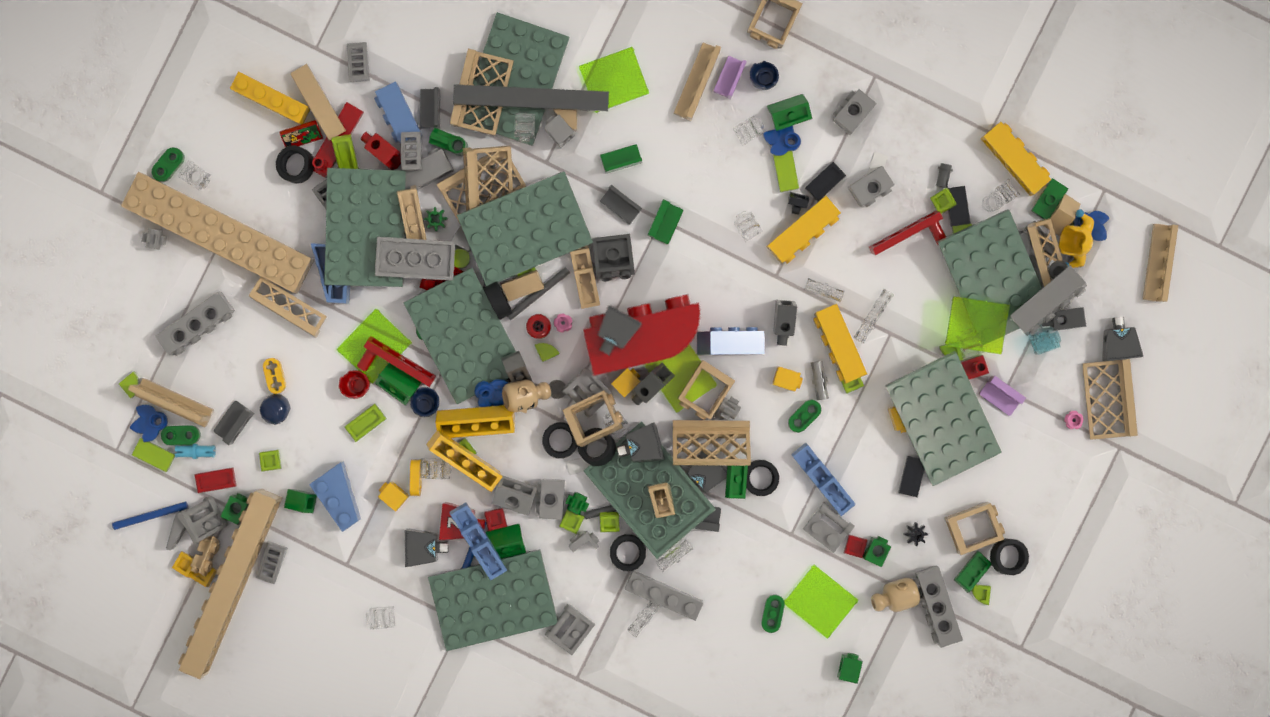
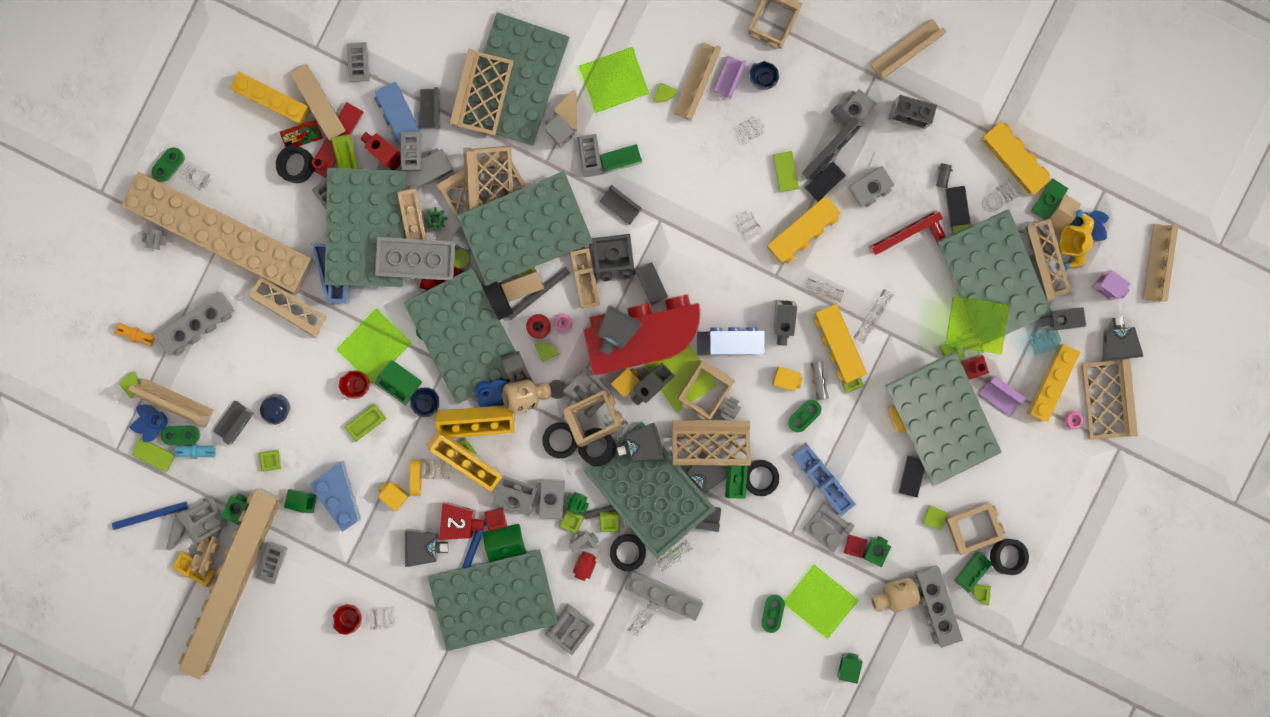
red tile [194,467,237,493] -> none
yellow beam [263,358,286,394] -> none
red piece [357,336,436,387] -> none
green piece [428,127,468,156] -> none
medium blue slope [450,502,507,580] -> none
dark grey tile [453,84,609,112] -> none
clear brick [514,113,536,142] -> none
green panel [648,199,683,244] -> none
tan slope [648,483,675,518] -> none
blue plate [763,126,801,156] -> none
green panel [767,94,813,131] -> none
black tile [788,192,809,215] -> none
black gear [903,522,928,546] -> none
lime tile [930,188,957,214] -> none
light grey brick [1010,265,1087,336] -> none
dark grey tile [1049,260,1068,279] -> none
none -> light orange pin [114,322,156,347]
none -> red hair [333,604,362,635]
none -> red brick [572,551,597,581]
none -> light grey slope [577,134,603,177]
none -> dark grey panel [635,262,668,305]
none -> lime tile [653,83,678,102]
none -> dark grey piece [802,105,865,180]
none -> tan fence [870,19,946,80]
none -> dark grey window [889,95,937,129]
none -> lime tile [922,505,948,530]
none -> yellow brick [1026,344,1081,422]
none -> lavender brick [1092,270,1131,300]

